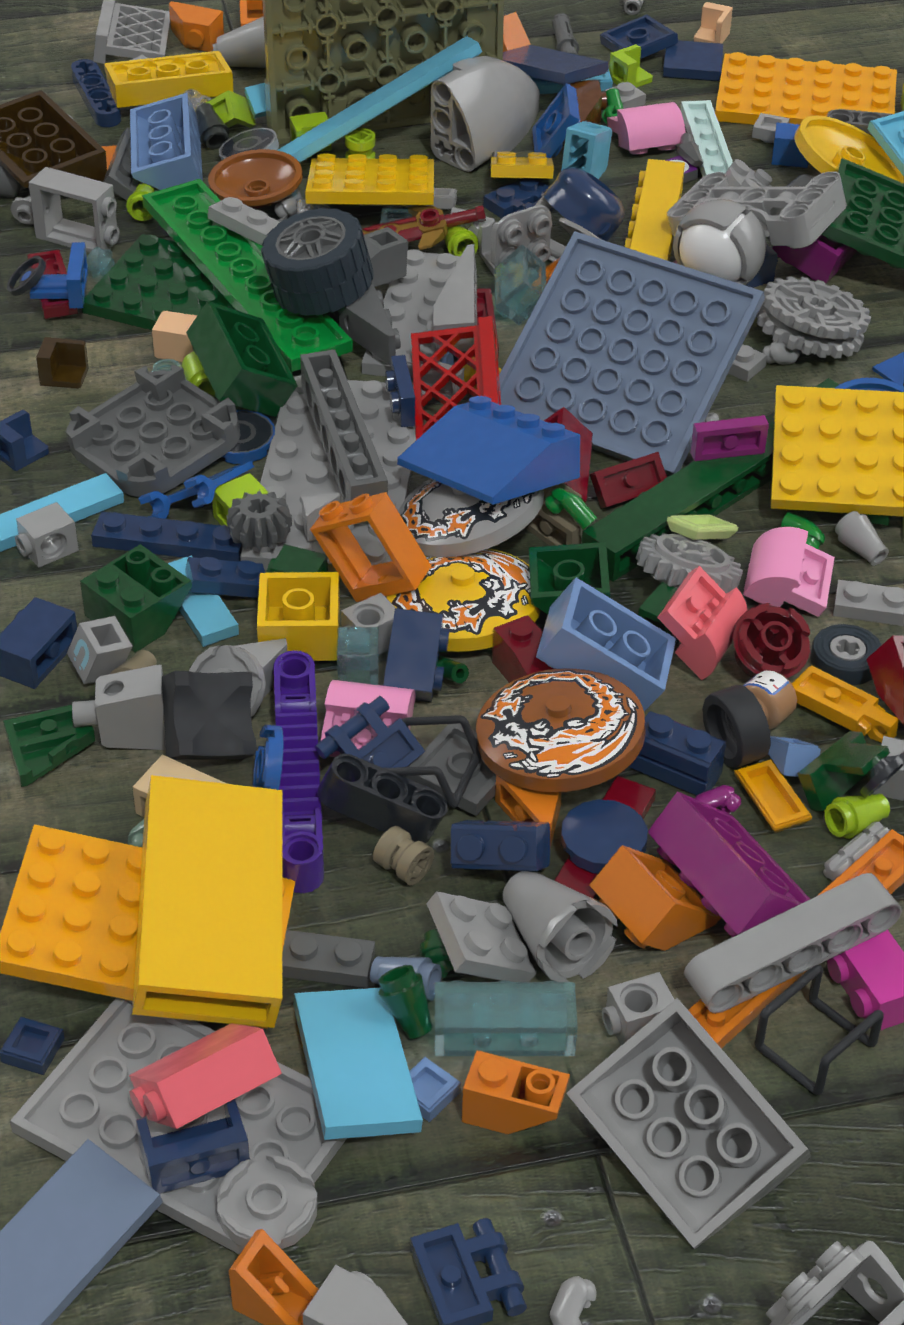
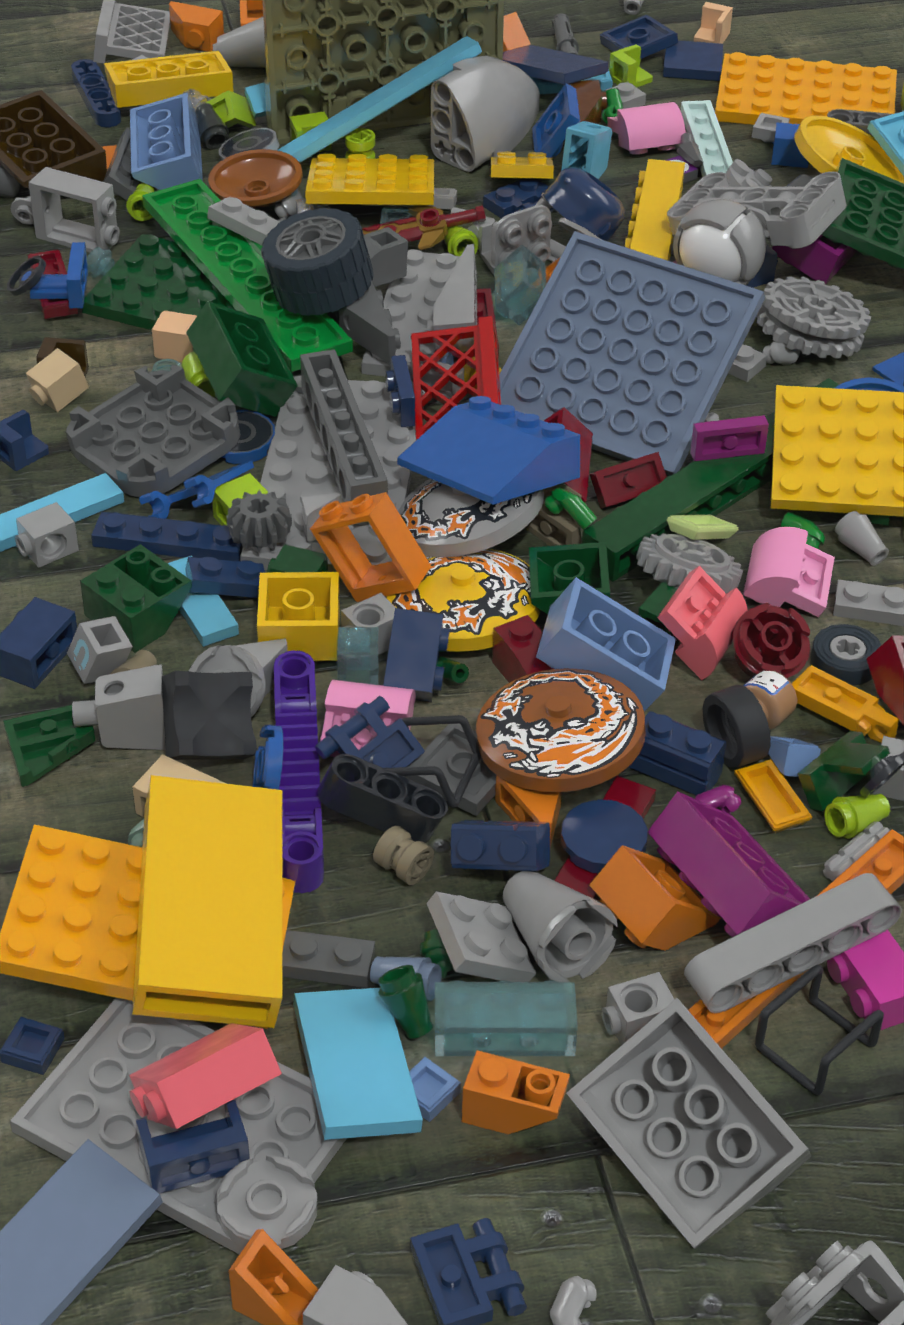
none -> tan brick [26,348,89,412]

